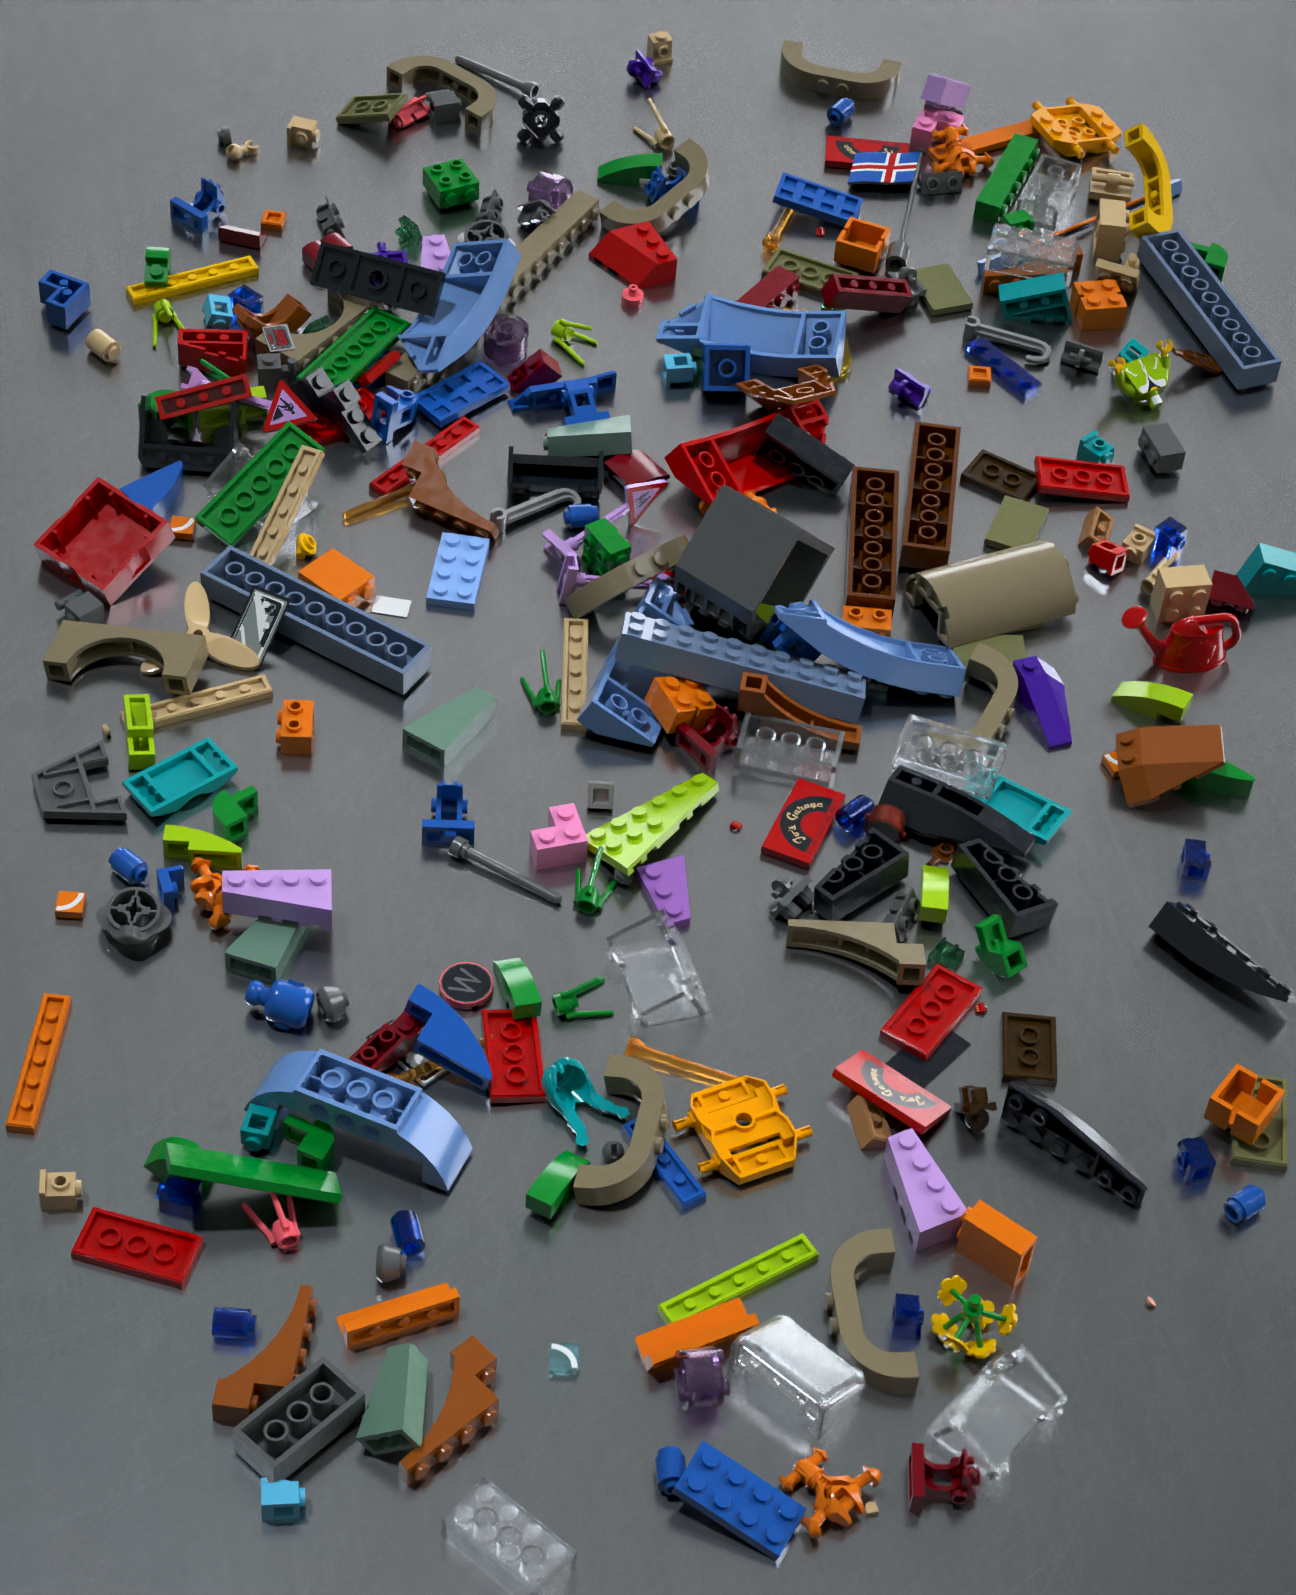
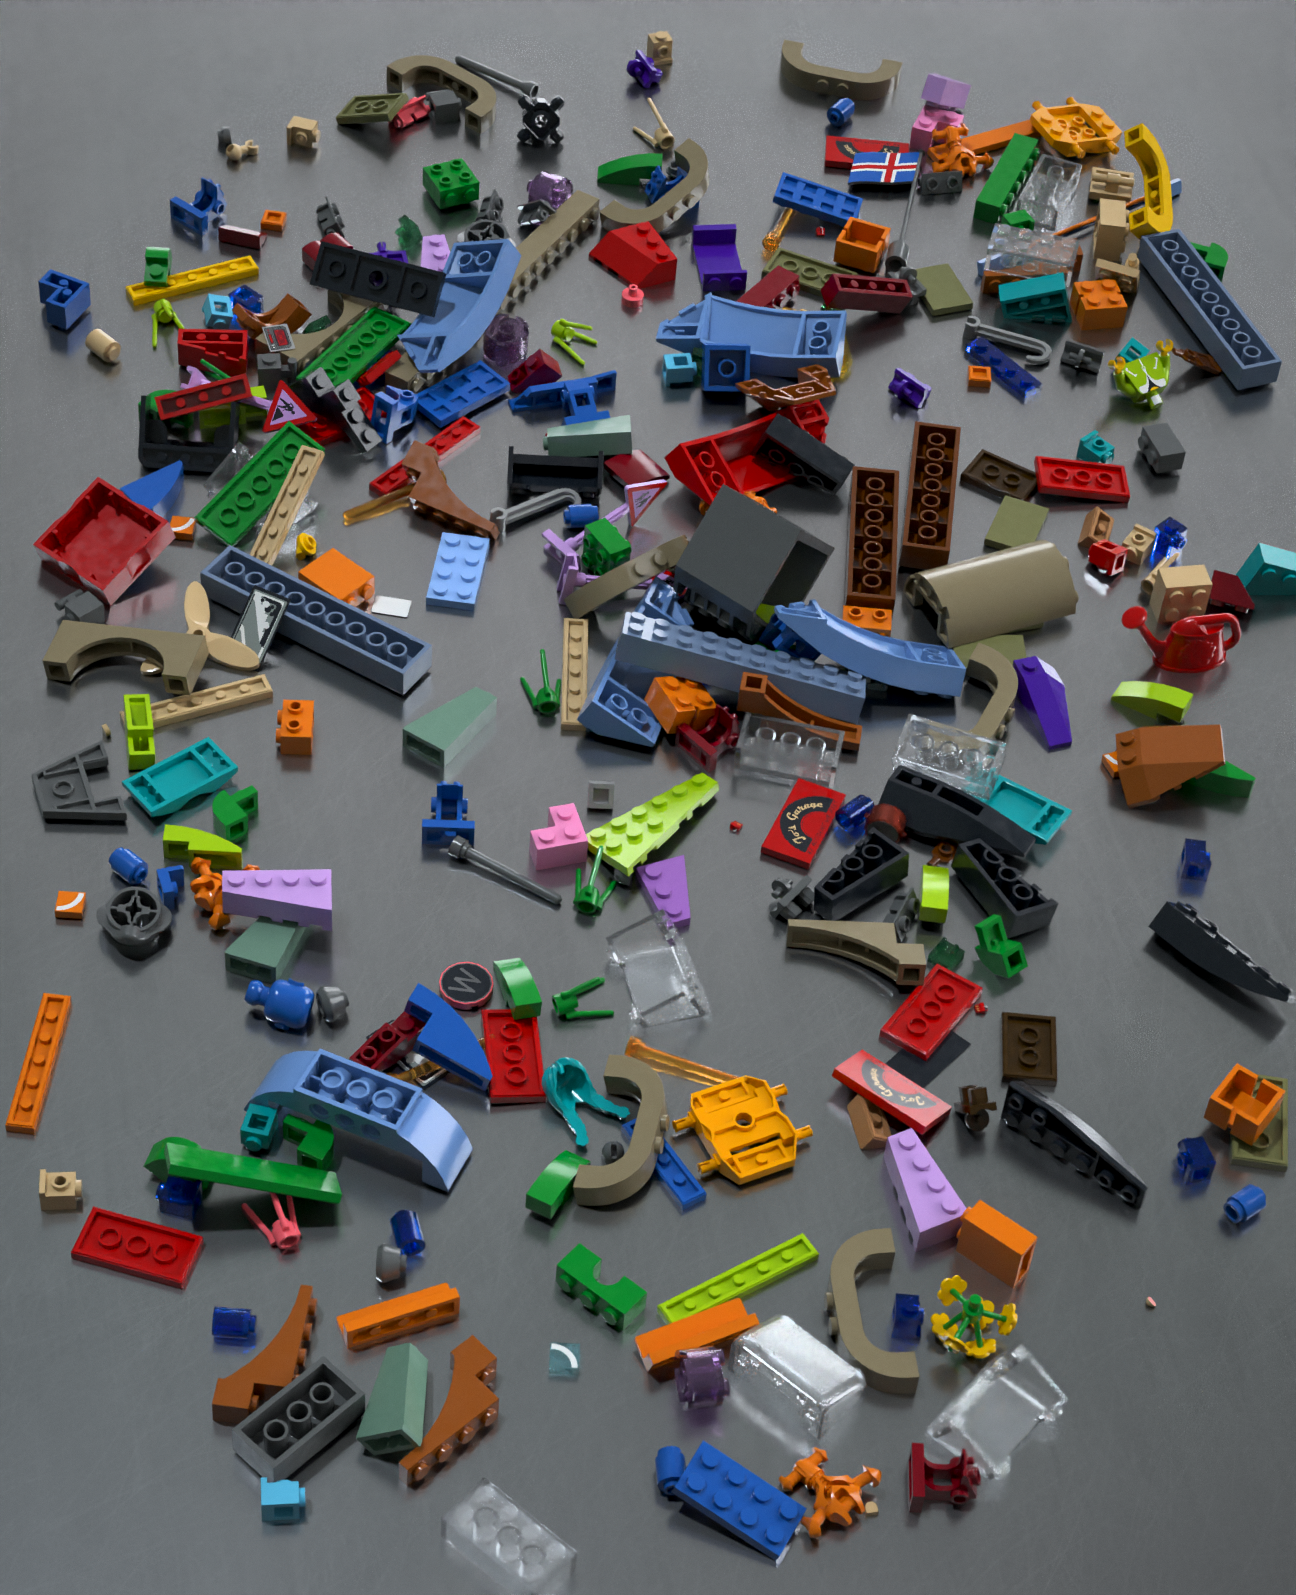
none -> green arch [555,1243,647,1331]
none -> dark purple panel [691,224,747,291]

